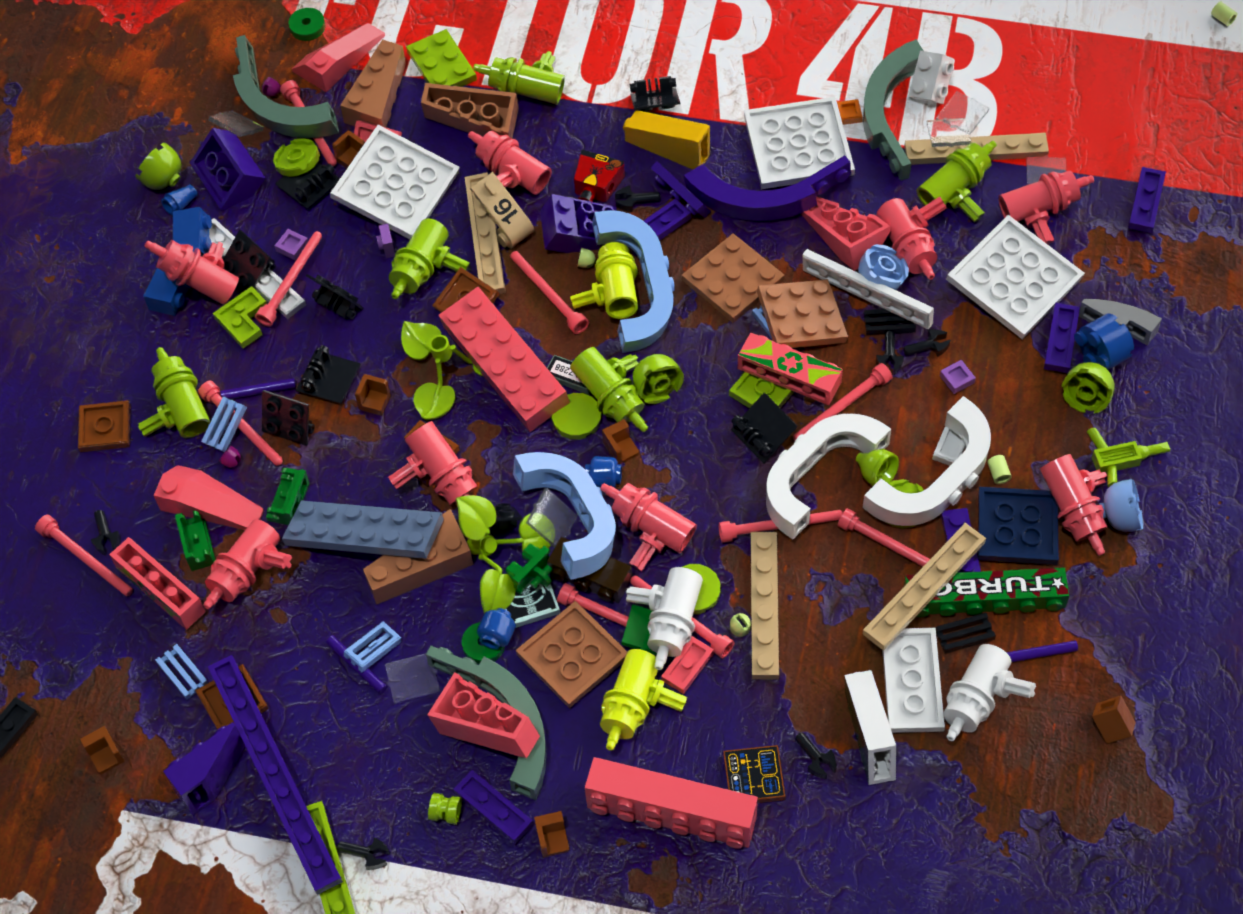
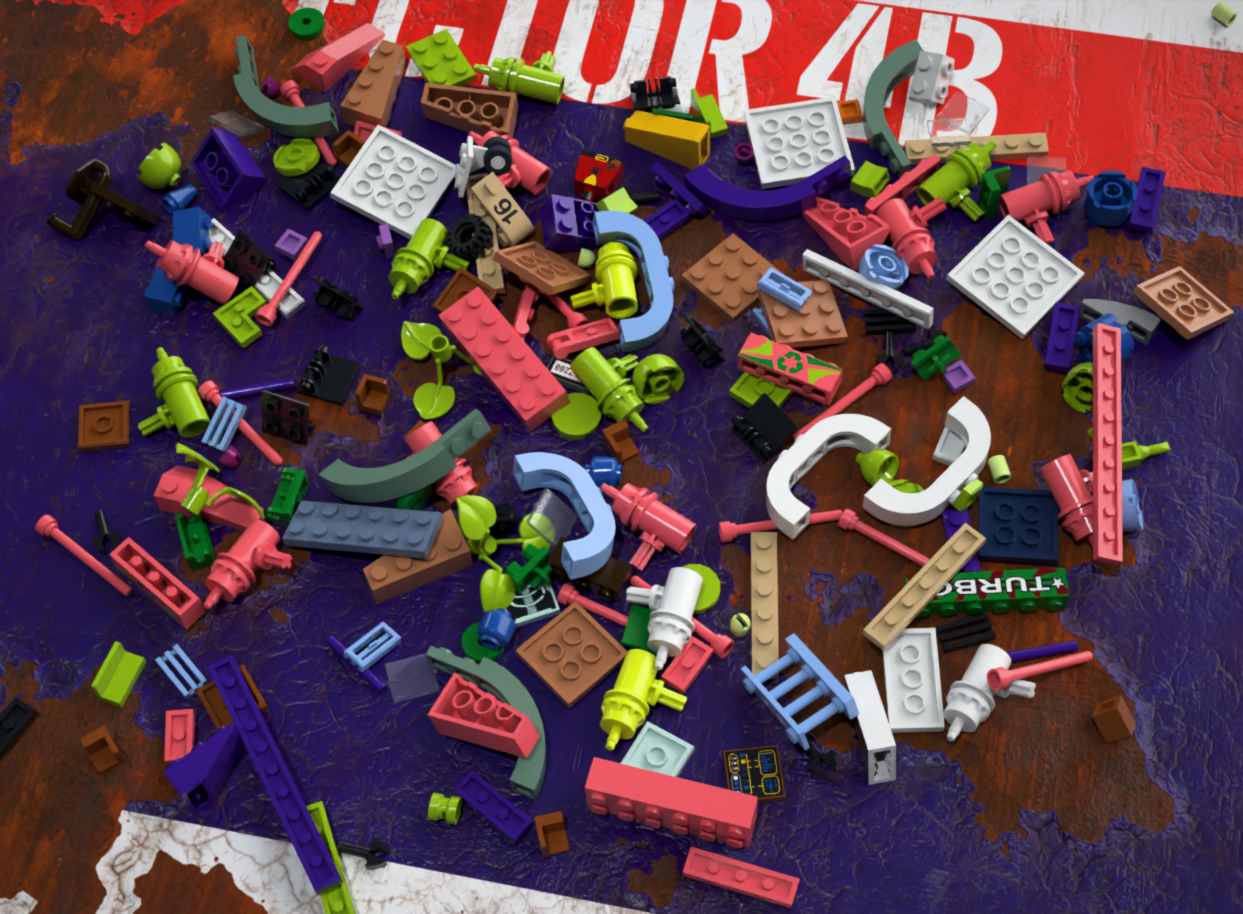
none -> dark brown plate [46,158,160,239]
none -> lime panel [91,641,146,708]
none -> coral plate [164,709,195,765]
none -> lime plant [176,443,265,520]
none -> sand green arch [319,409,491,503]
none -> green piece [396,485,433,511]
none -> black tyre [446,213,493,261]
none -> plate [454,136,512,198]
none -> nougat plate [493,241,591,295]
none -> coral plate [512,283,540,340]
none -> coral plate [547,317,620,359]
none -> lime piece [595,187,638,215]
none -> light aqua tile [621,721,694,777]
none -> green piece [652,108,698,122]
none -> black hinge [679,311,726,368]
none -> coral plate [682,847,800,909]
none -> lime panel [690,88,728,139]
none -> magenta hinge [735,143,754,164]
none -> light blue fence [741,633,859,751]
none -> light blue tile [757,267,812,311]
none -> lime piece [850,161,890,198]
none -> coral plate [864,154,941,216]
none -> green hips [910,335,961,381]
none -> lime tile [953,478,984,512]
none -> green panel [977,166,1011,220]
none -> coral piece [987,651,1093,691]
none -> blue brick [1084,171,1137,227]
none -> coral plate [1093,323,1123,566]
none -> nougat plate [1133,266,1234,340]

